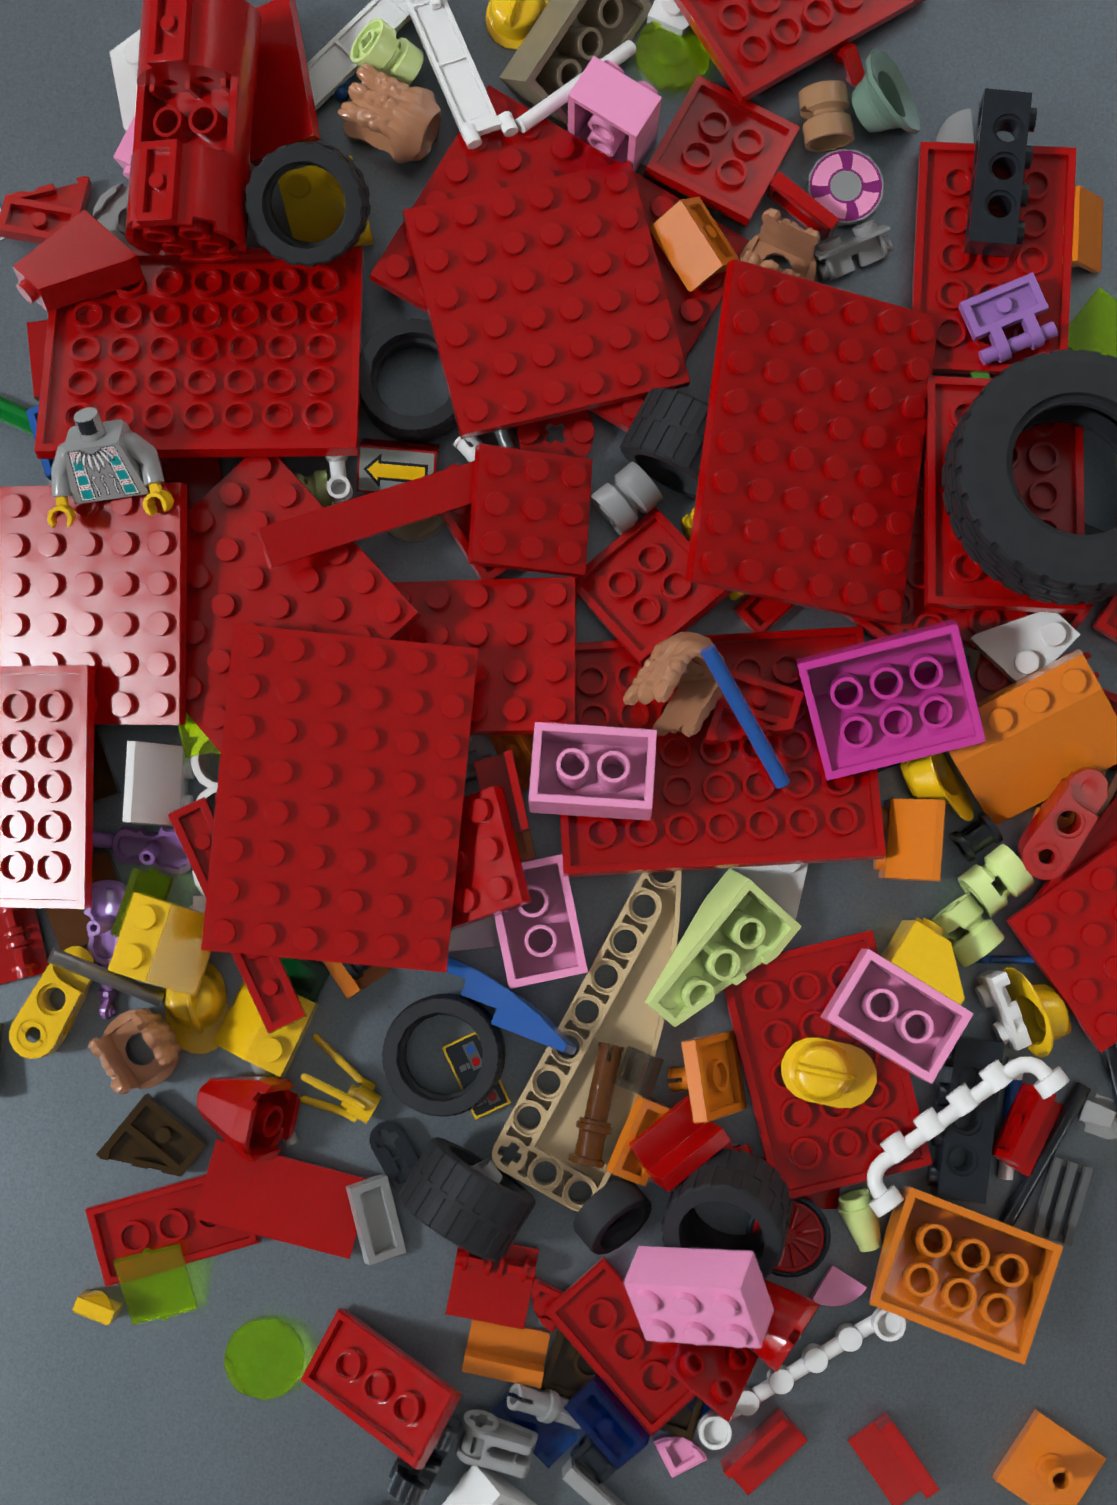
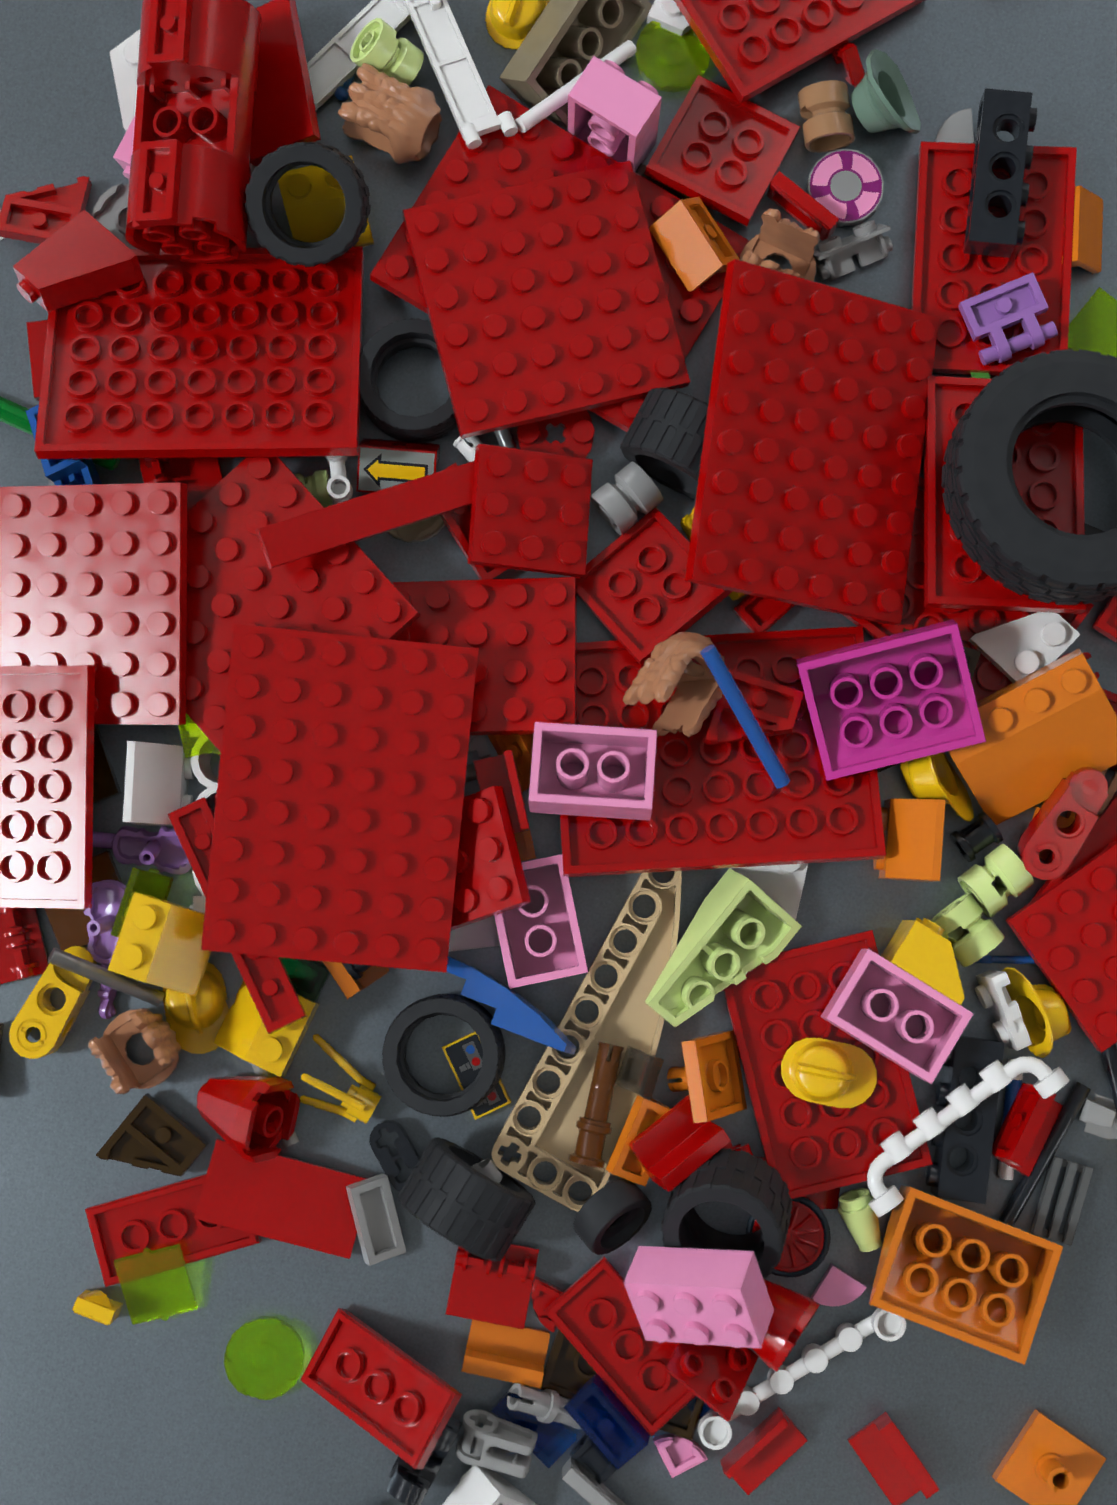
light grey torso [47,408,174,528] -> none

